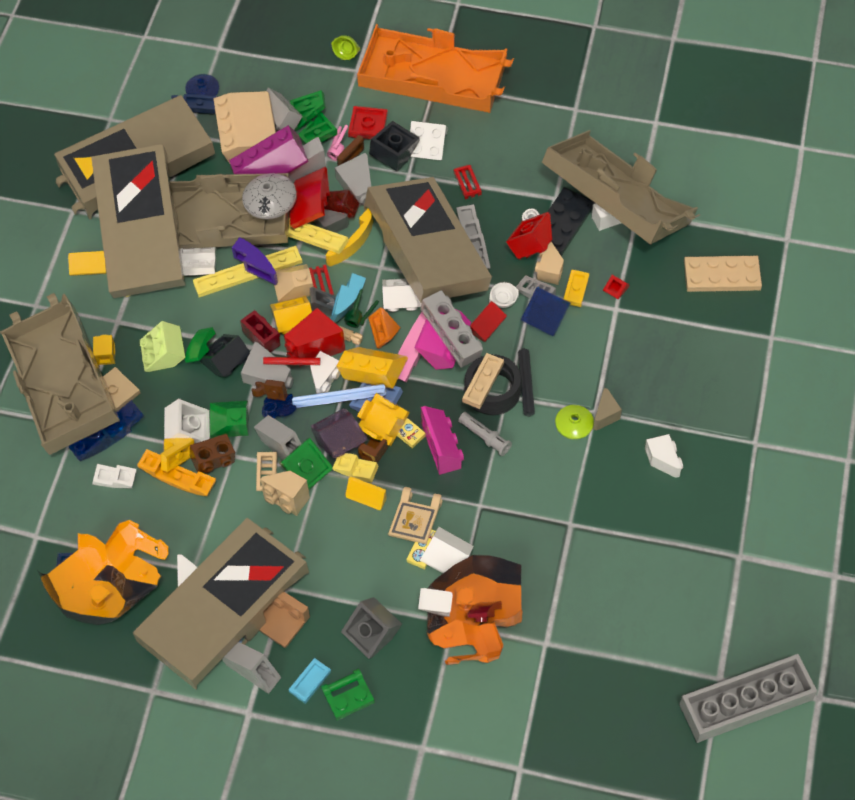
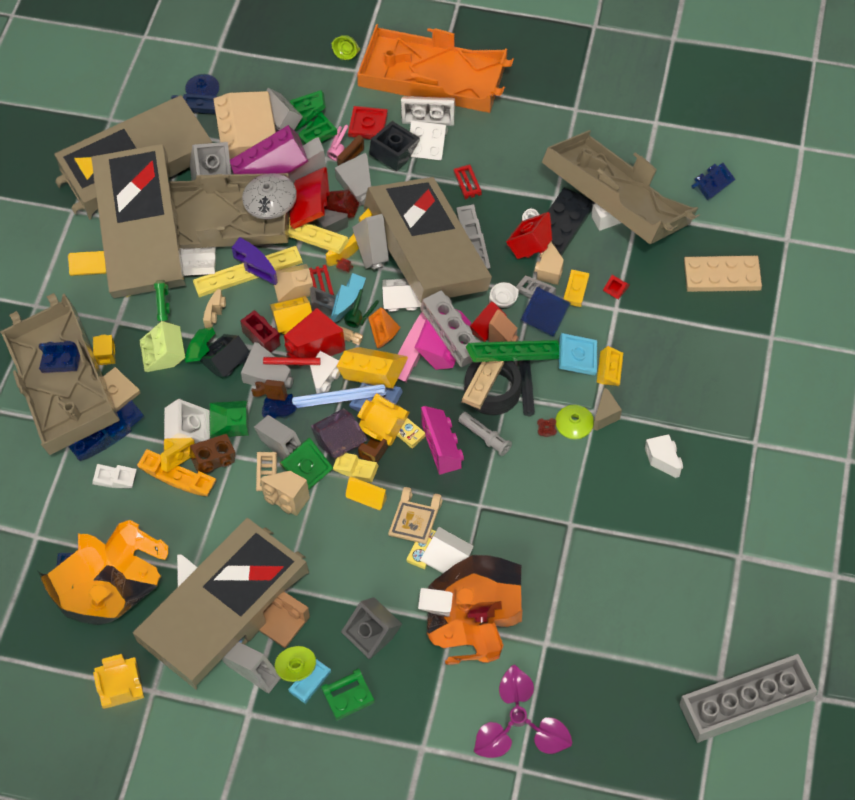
none -> clear blue bracket [39,341,80,373]
none -> yellow panel [93,654,144,709]
none -> green plate [154,280,171,321]
none -> light grey slope [190,142,231,180]
none -> tan slope [203,289,226,328]
none -> lime dish [275,646,316,682]
none -> clear red plate [336,258,353,272]
none -> light grey slope [352,214,389,270]
none -> white slope [401,96,455,126]
none -> green tile [466,340,559,362]
none -> magenta plant [474,665,572,758]
none -> nougat slope [489,309,519,342]
none -> clear red plate [537,418,557,437]
none -> medium azure plate [559,333,597,376]
none -> yellow slope [597,346,623,386]
none -> clear blue bracket [691,163,736,201]

